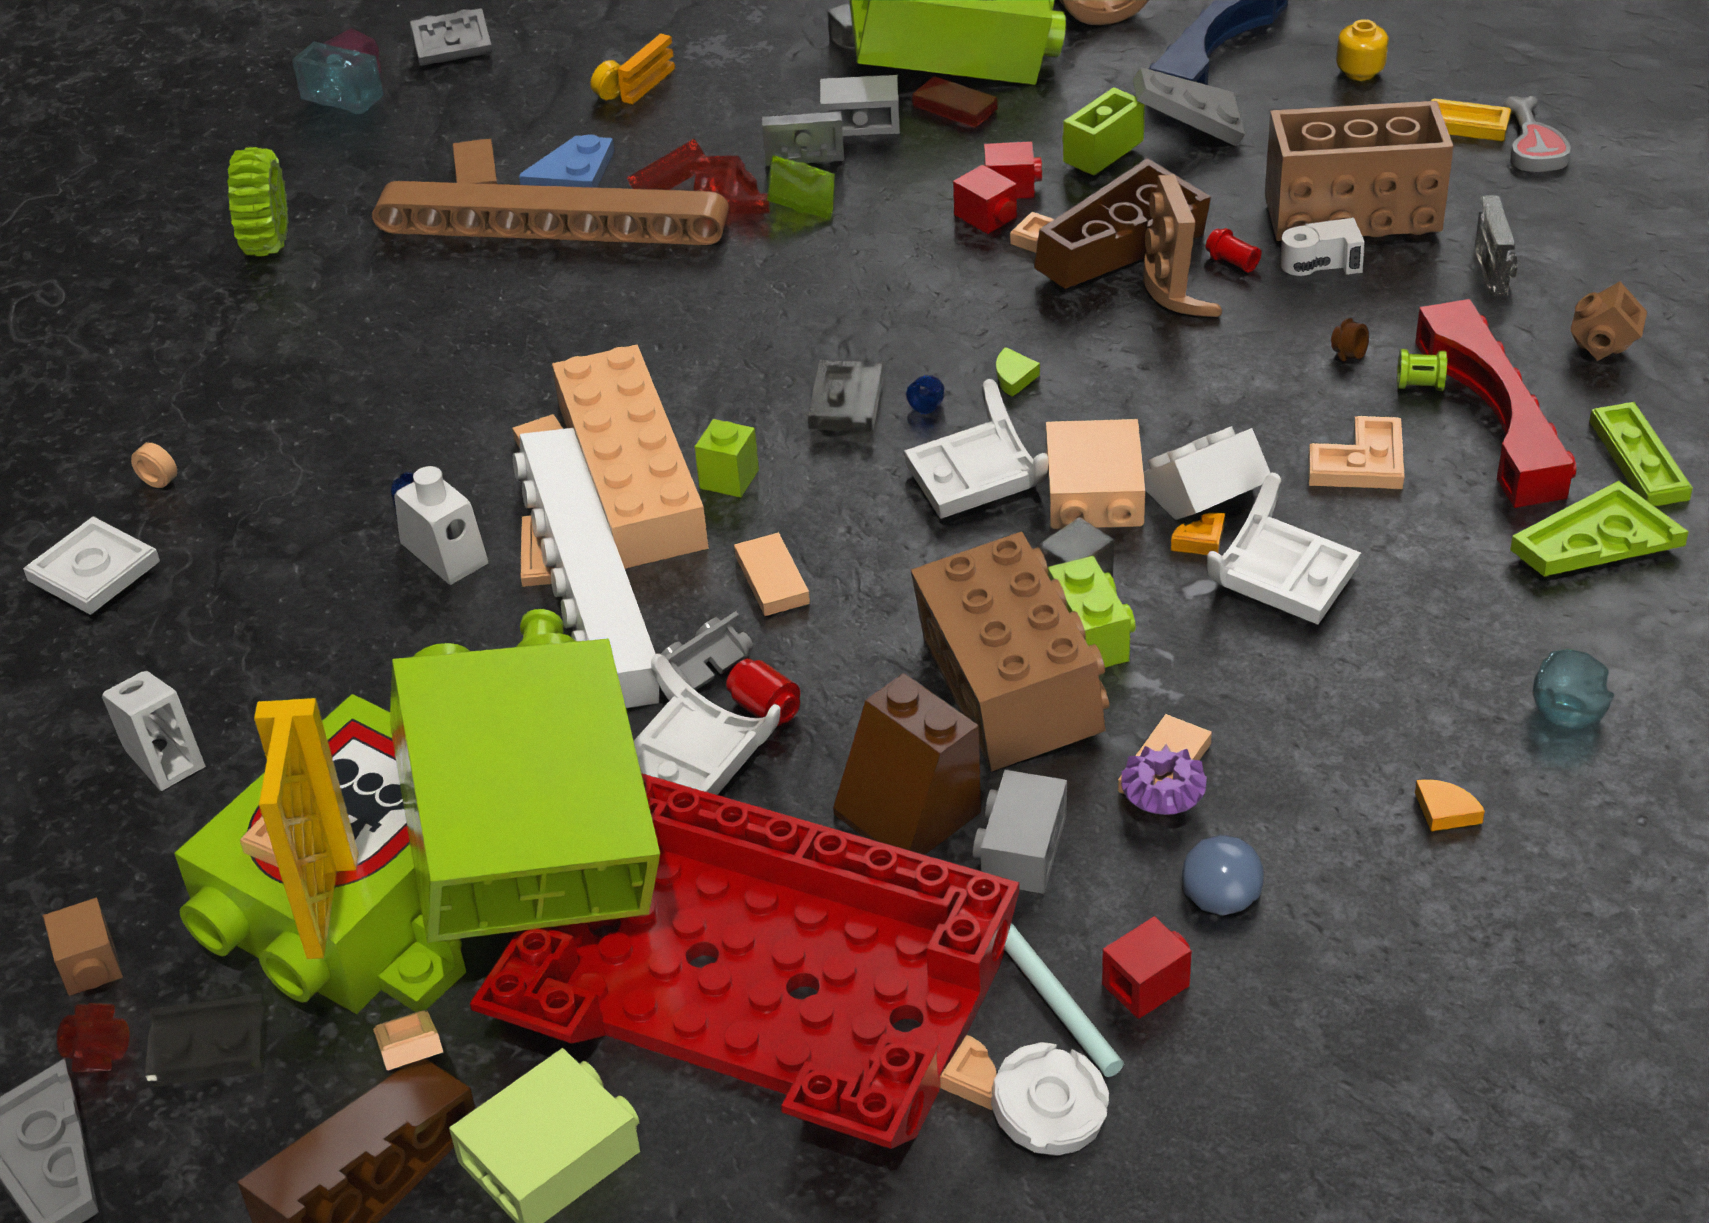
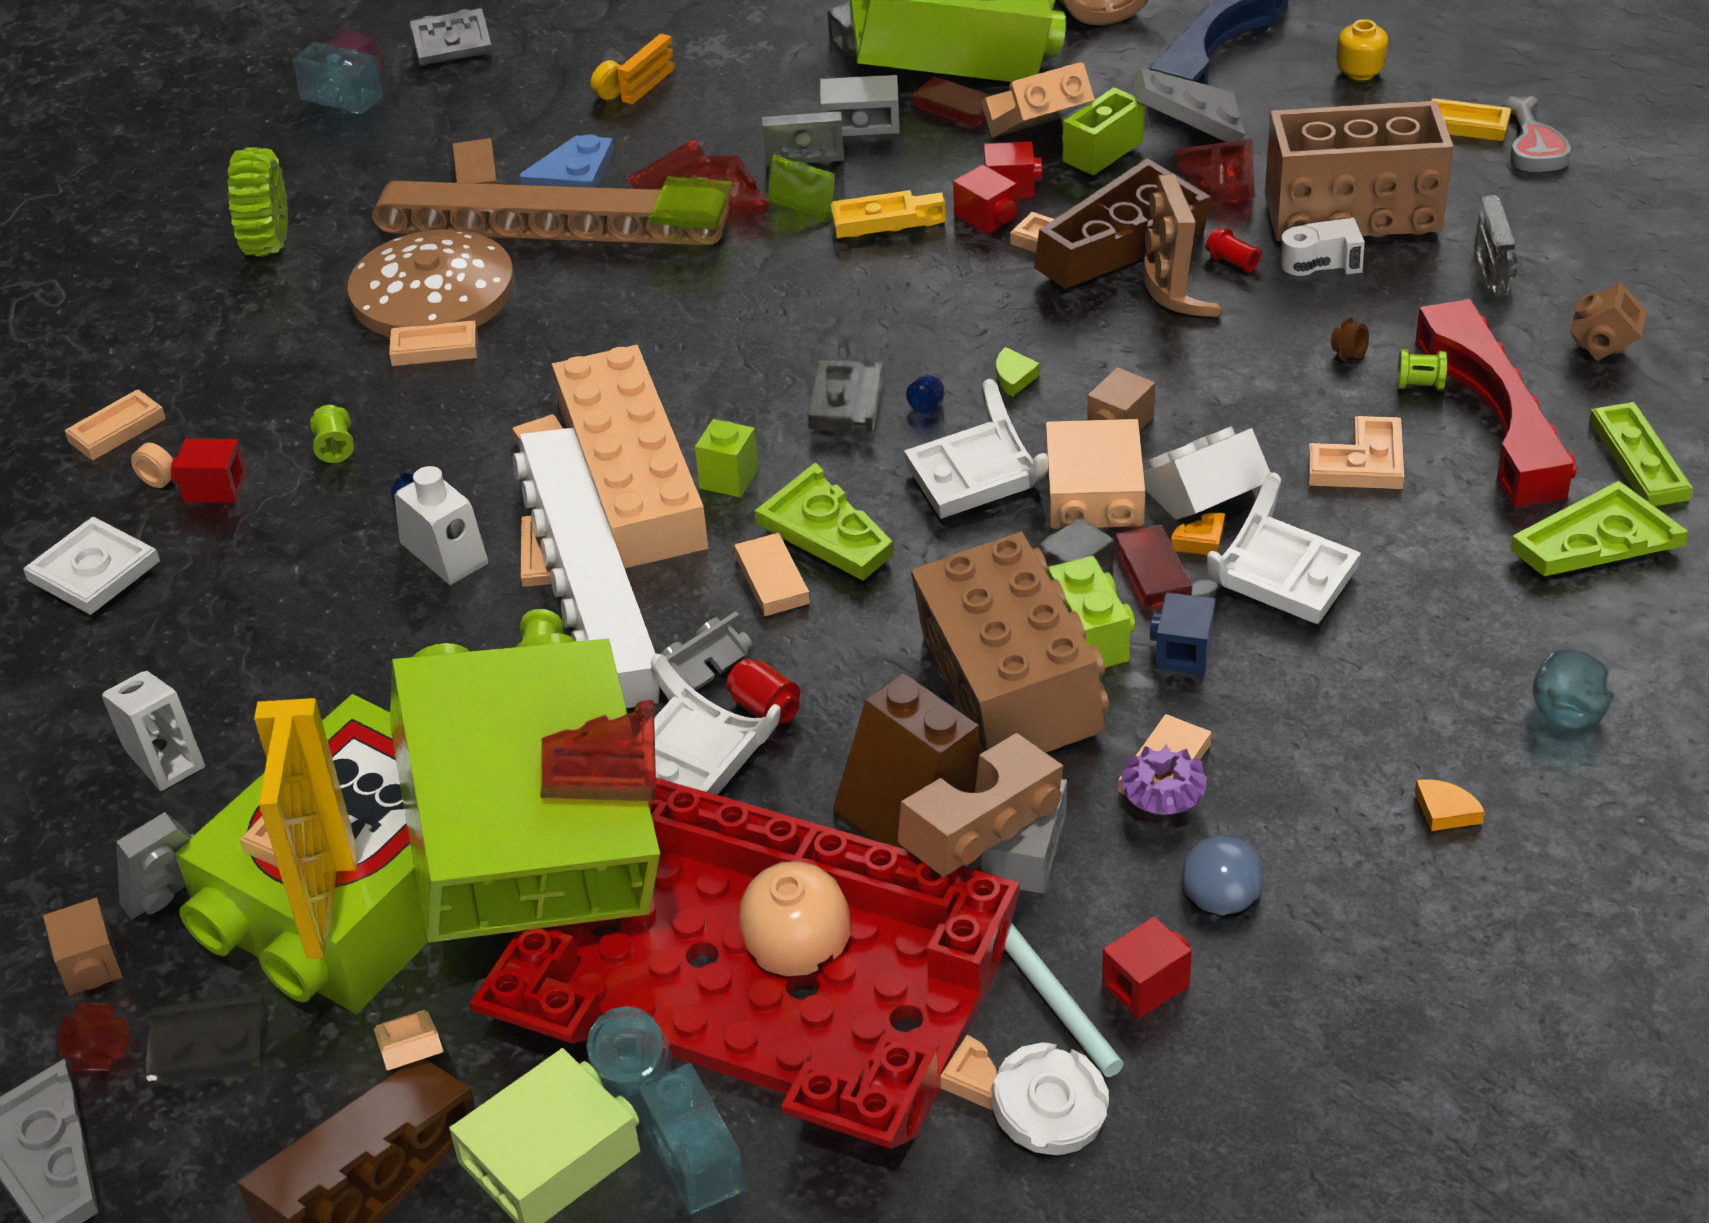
lime bracket [377,915,466,1012] -> none
none -> light nougat tile [65,390,166,461]
none -> light grey wing [116,812,194,920]
none -> red brick [171,439,247,503]
none -> lime bush [310,405,354,463]
none -> medium nougat dish [348,229,515,337]
none -> light nougat tile [389,320,478,366]
none -> clear red wing [540,700,656,801]
none -> clear light blue wheel [587,1006,672,1096]
none -> clear light blue brick [637,1063,745,1215]
none -> clear neon green piece [650,177,733,229]
none -> light nougat cylinder [739,861,850,976]
none -> lime wing [755,462,893,581]
none -> yellow hinge [831,190,946,238]
none -> medium nougat arch [898,733,1063,877]
none -> light nougat panel [981,62,1095,138]
none -> medium nougat brick [1087,367,1155,432]
none -> clear red tile [1116,524,1192,608]
none -> dark blue brick [1149,592,1216,675]
none -> clear red wing [1175,139,1255,203]

